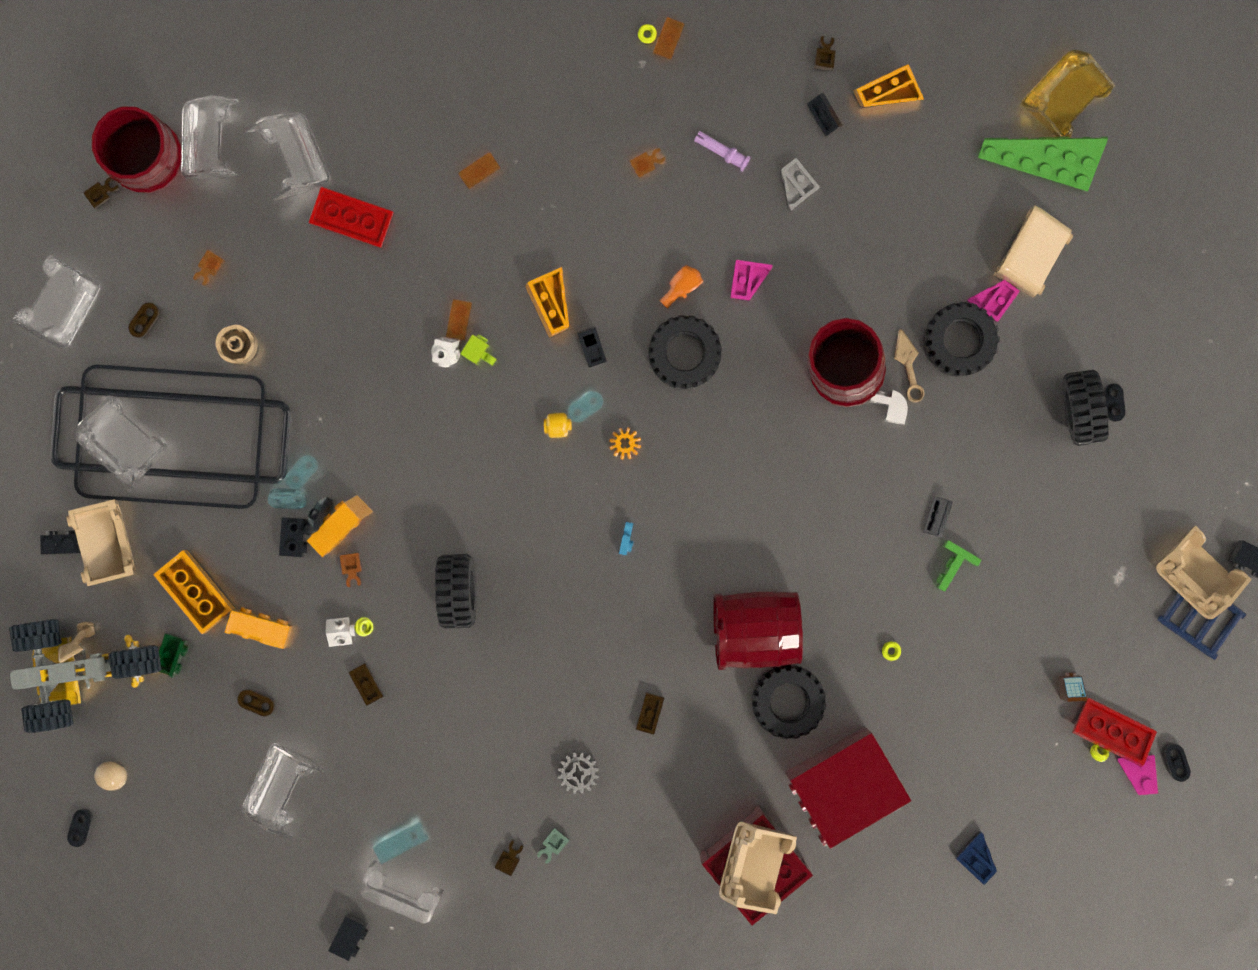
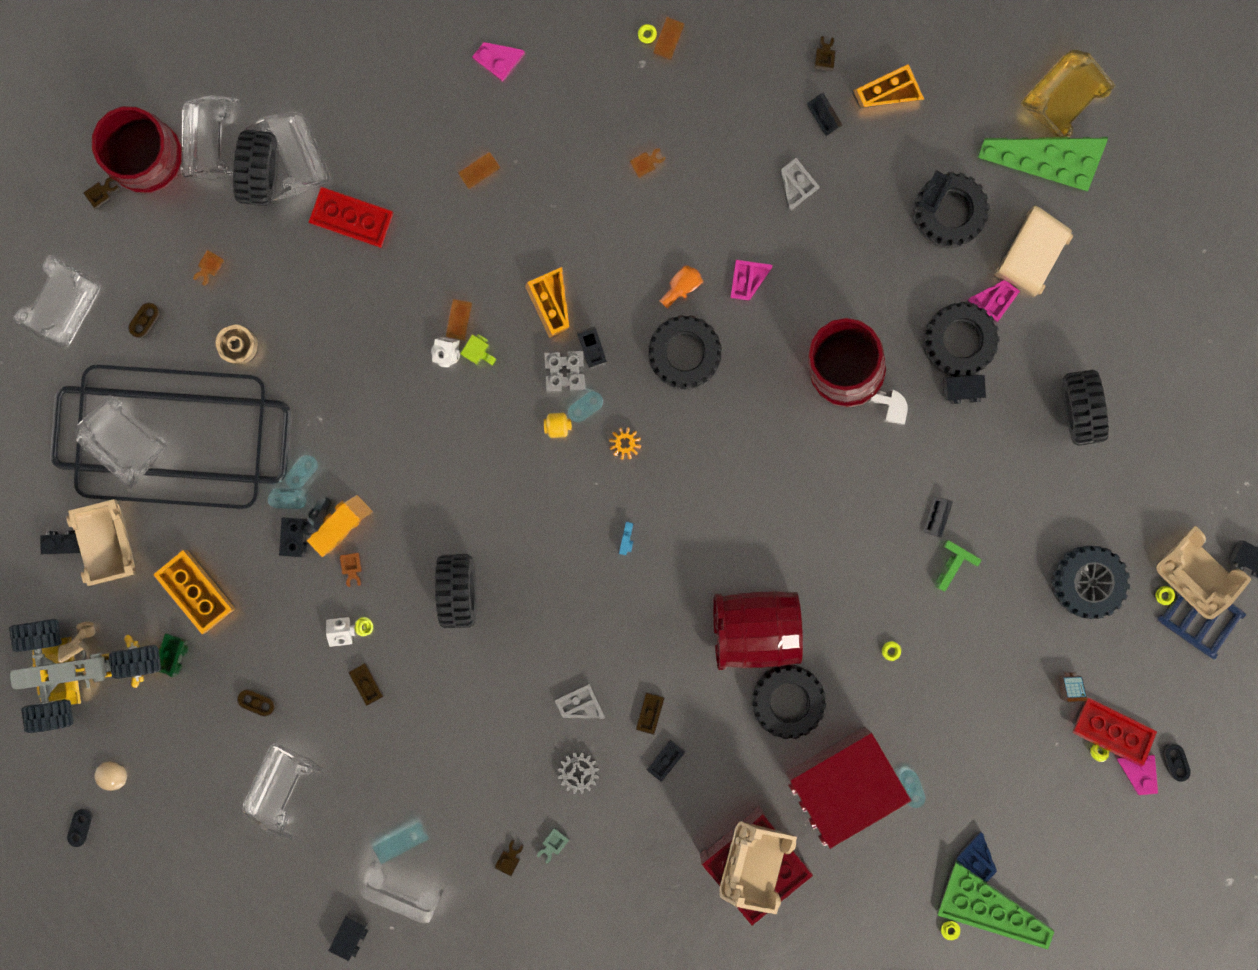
light orange wedge [224,607,292,649] -> none
lavender pin [694,131,751,172] -> none
tan piece [894,329,924,403] -> none
black plate [1104,383,1126,422] -> none
none -> black tyre [233,130,278,206]
none -> dark pink wing [472,42,525,82]
none -> light grey brick [544,351,585,393]
none -> light grey wing [555,684,605,719]
none -> black plate [646,740,685,782]
none -> clear light blue plate [899,770,925,808]
none -> black tyre [913,172,990,248]
none -> black plate [918,170,953,214]
none -> bright green wing [937,861,1054,950]
none -> neon yellow plate [941,921,960,940]
none -> black brick [943,374,986,404]
none -> black wheel [1052,546,1130,619]
none -> neon yellow plate [1155,586,1175,605]

